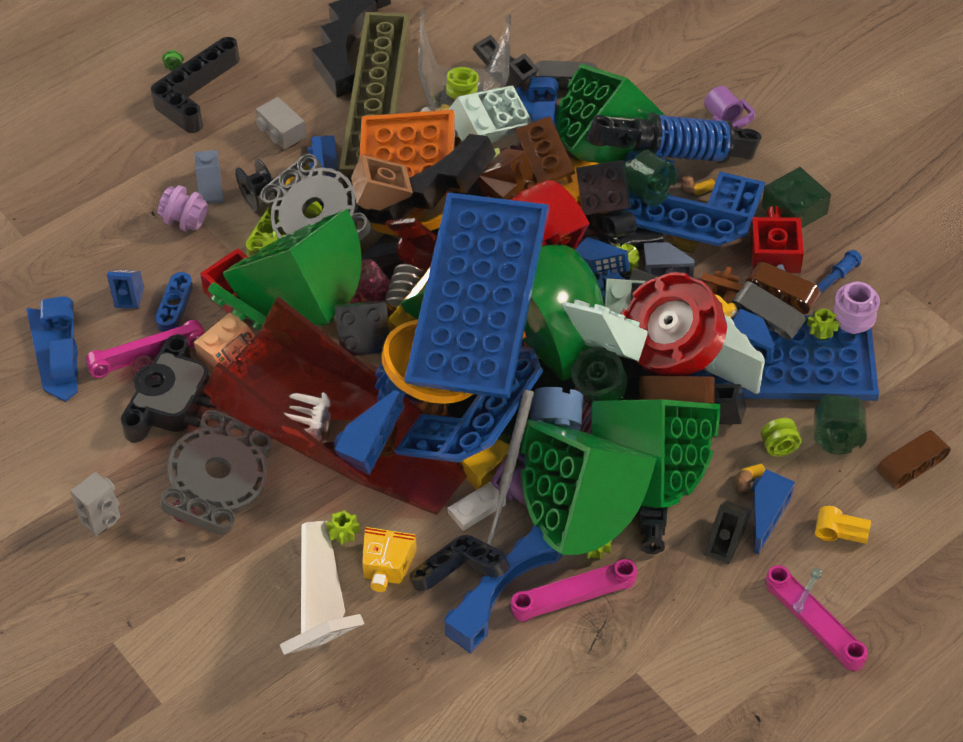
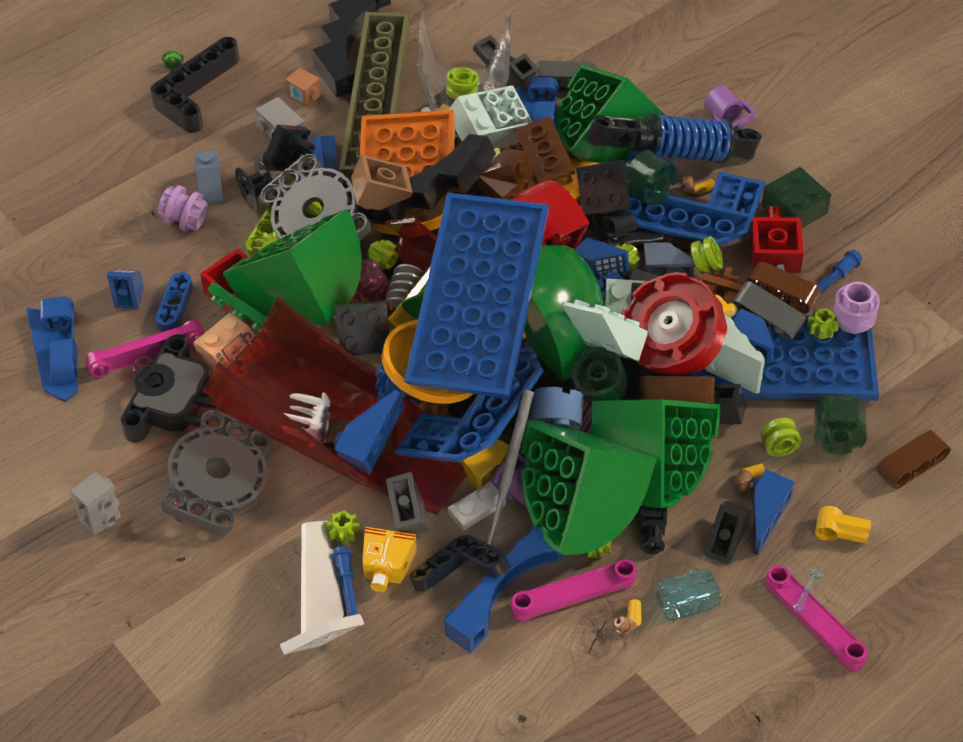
none -> black plate [262,124,315,171]
none -> nougat brick [285,67,322,107]
none -> blue pin [331,546,358,616]
none -> lime gear [368,240,398,270]
none -> dark grey slope [386,472,429,534]
none -> arm [613,599,641,635]
none -> clear light blue brick [656,568,721,622]
none -> lime wheel [691,236,723,274]

